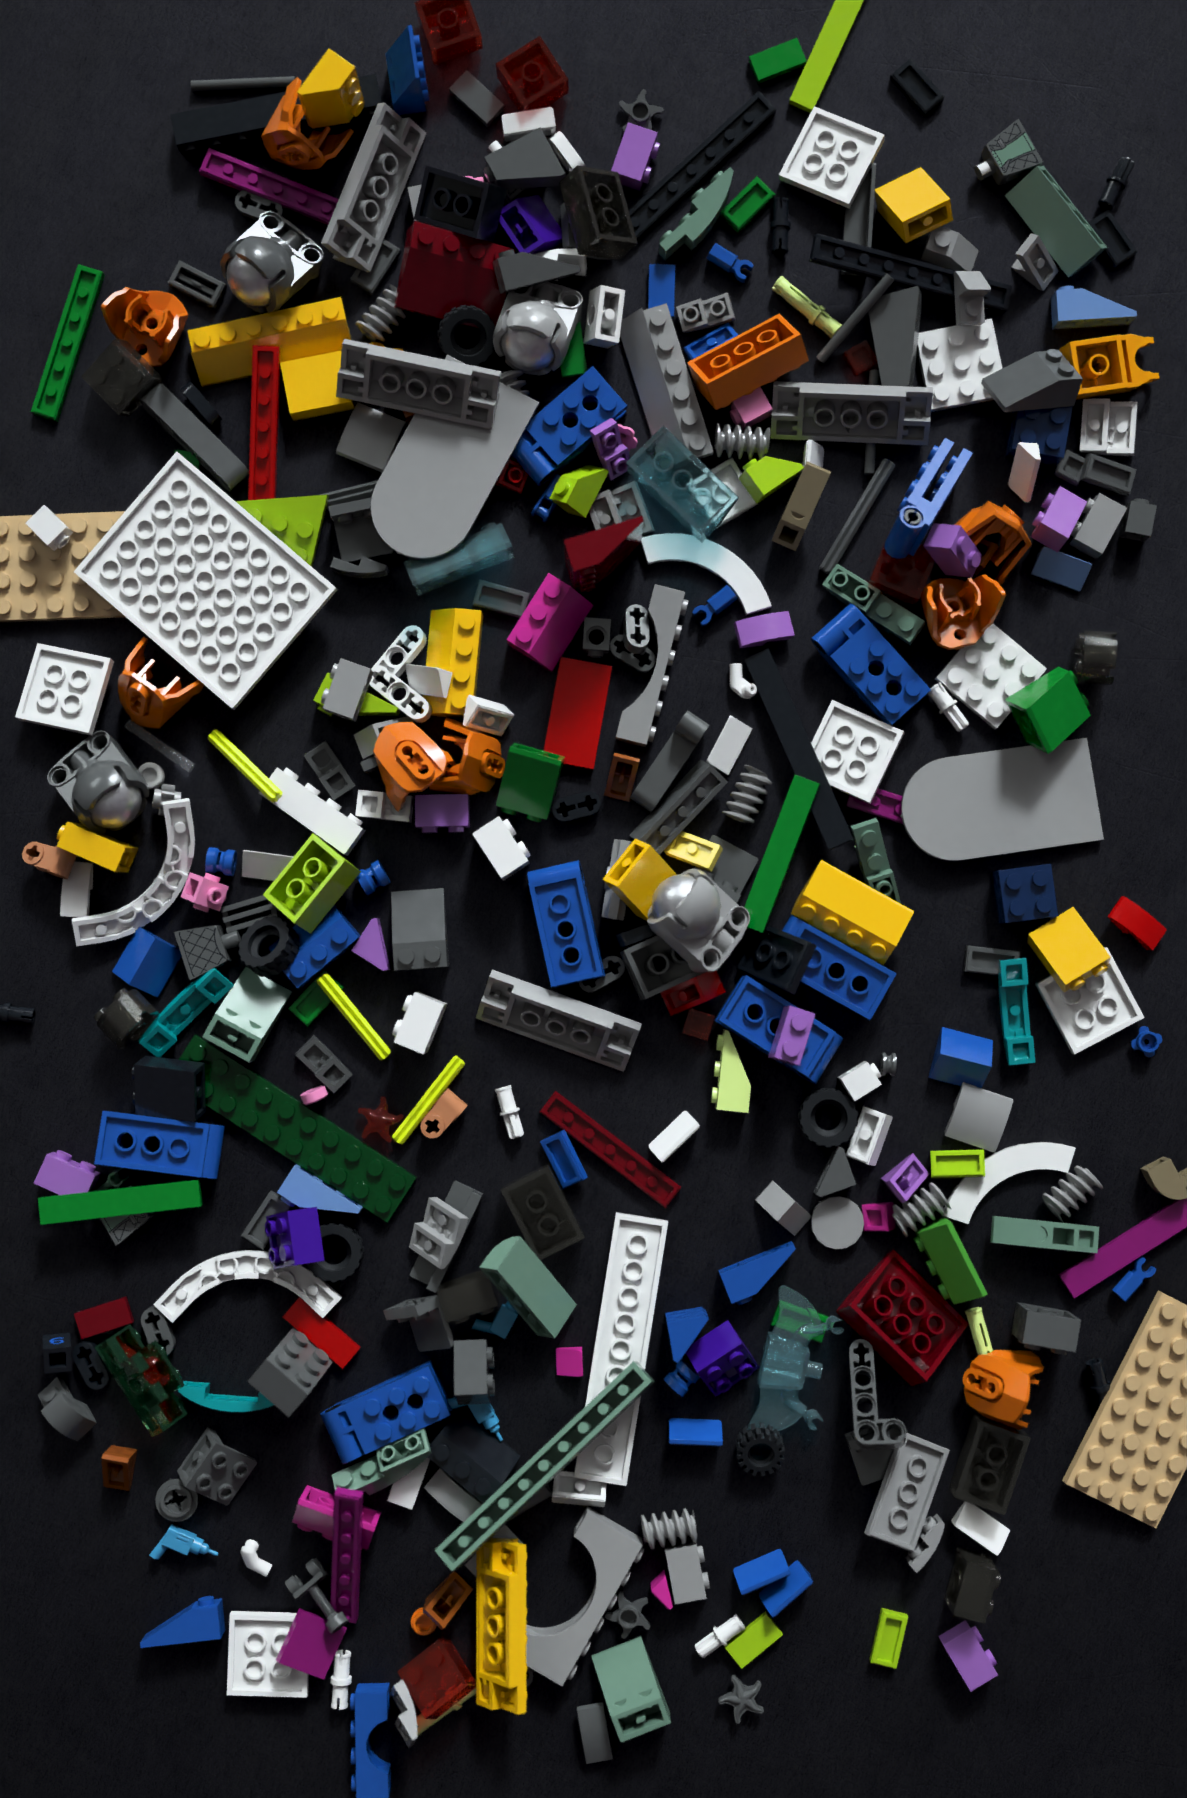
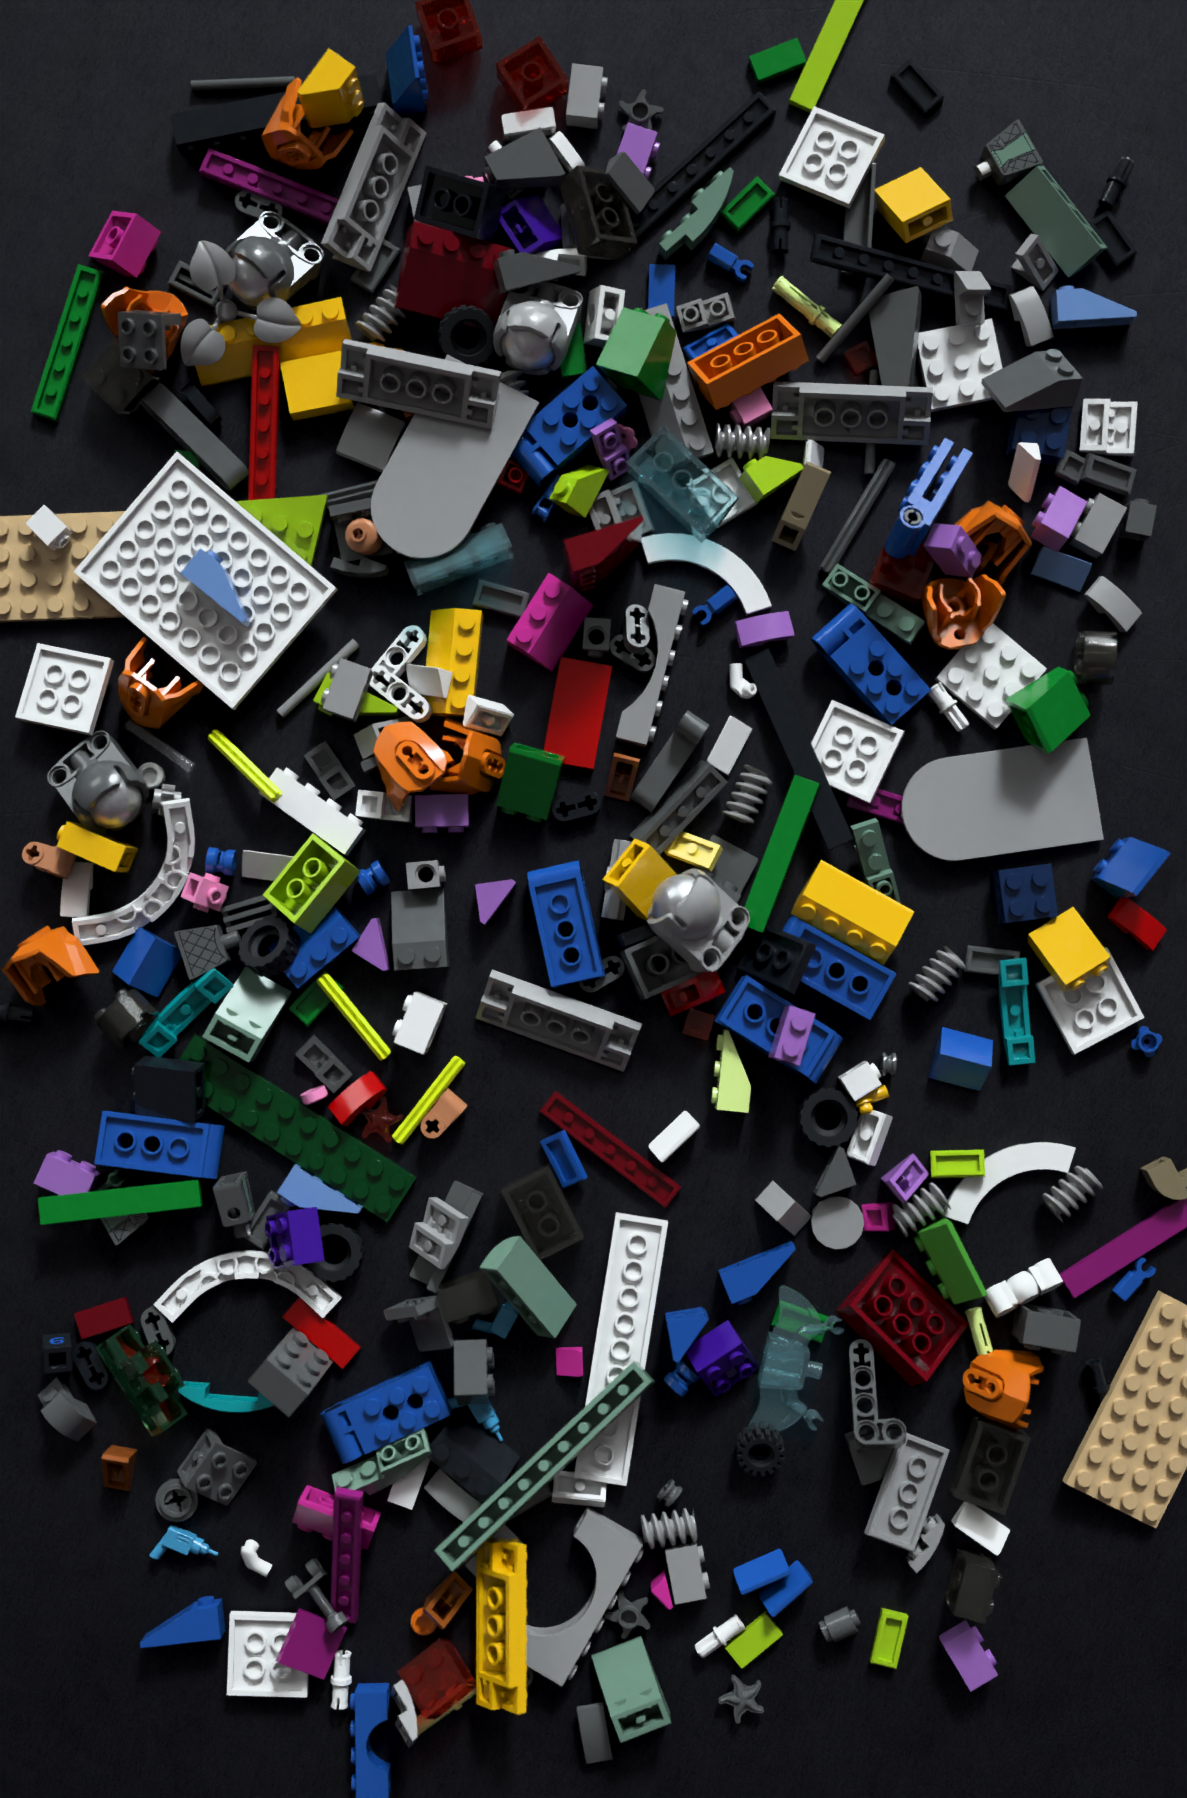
dark grey tile [449,70,505,127] -> none
white brick [472,816,531,881] -> none
white axle [495,1085,524,1139] -> none
blue slope [668,1418,723,1447] -> none
light grey slope [944,1082,1013,1153] -> none
sand green slope [990,1216,1099,1253] -> none
light orange brick [1059,334,1159,400] -> none
none -> orange piece [2,925,99,1006]
none -> dark pink slope [89,211,161,278]
none -> dark grey bracket [118,310,181,371]
none -> light grey plant [180,240,301,366]
none -> medium blue slope [181,548,251,627]
none -> dark grey torso [213,1171,255,1238]
none -> light grey bar [277,639,360,718]
none -> red slope [328,1071,387,1126]
none -> nougat head [345,518,383,555]
none -> light grey brick [406,860,446,890]
none -> medium lavender slope [475,879,517,925]
none -> light grey brick [566,63,608,129]
none -> slope [596,307,677,401]
none -> dark grey slope [605,151,655,214]
none -> dark grey bush [657,1479,682,1507]
none -> dark grey brick [819,1606,861,1643]
none -> yellow arm [856,1085,889,1115]
none -> light grey piece [908,945,966,1002]
none -> white piece [984,1258,1064,1318]
none -> light grey slope [1008,286,1054,346]
none -> light grey slope [1084,576,1142,632]
none -> blue slope [1091,837,1170,899]

